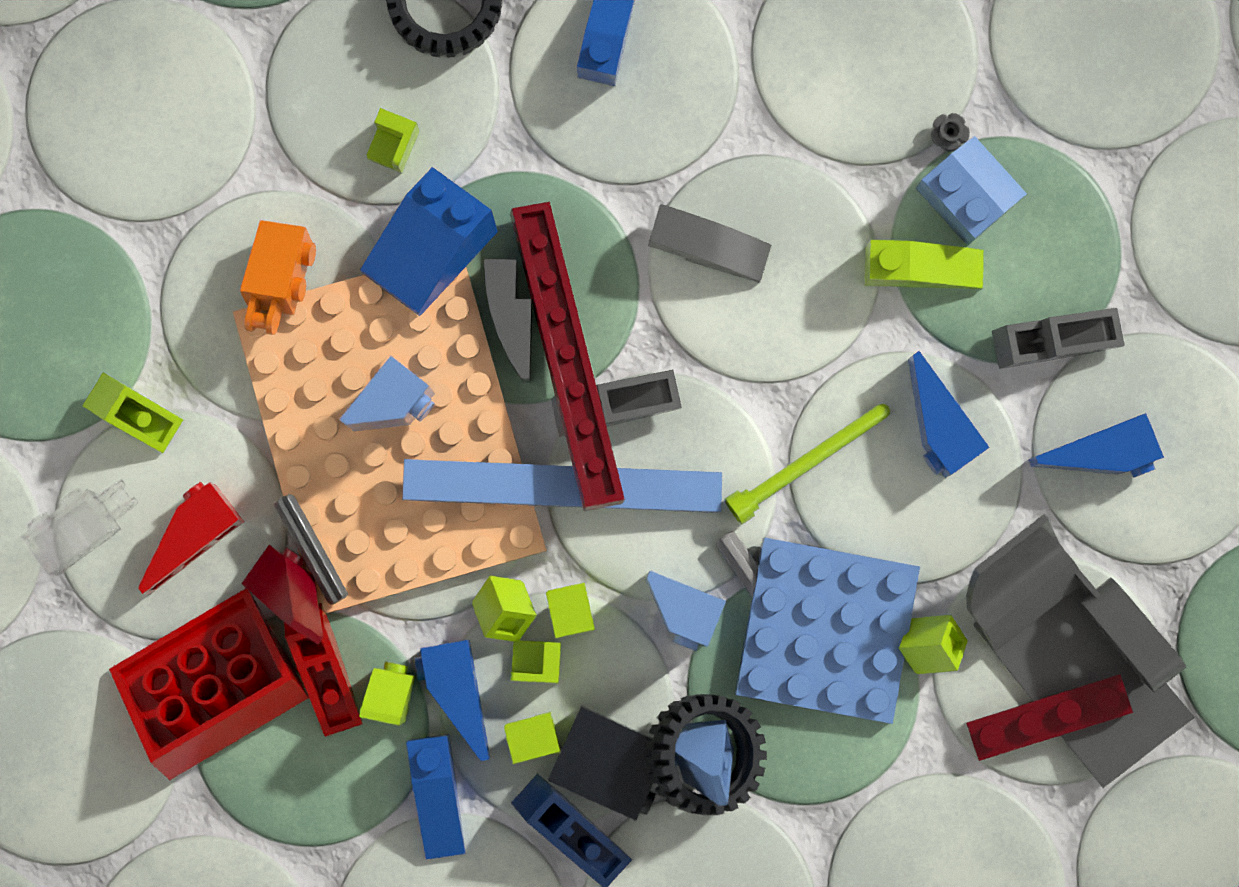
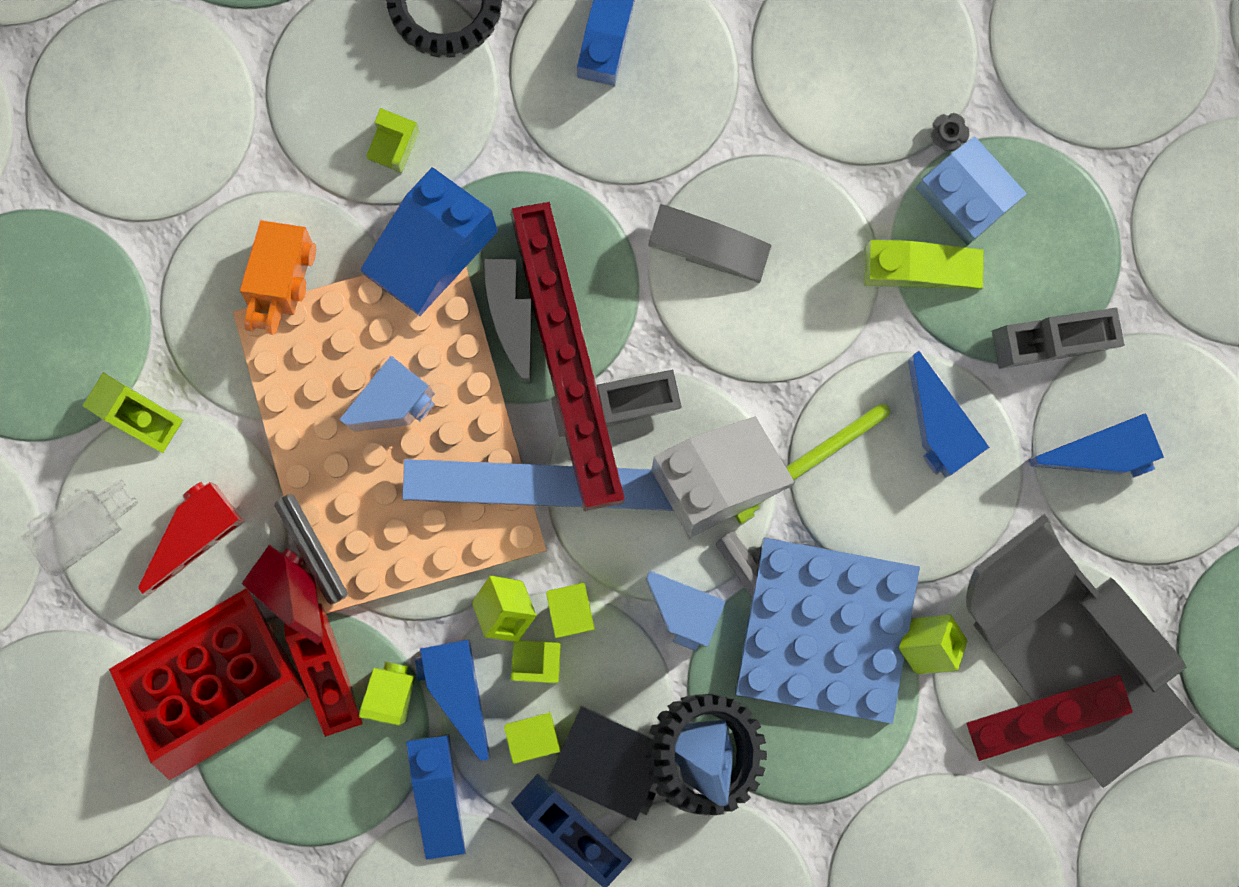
none -> light grey slope [651,416,795,538]

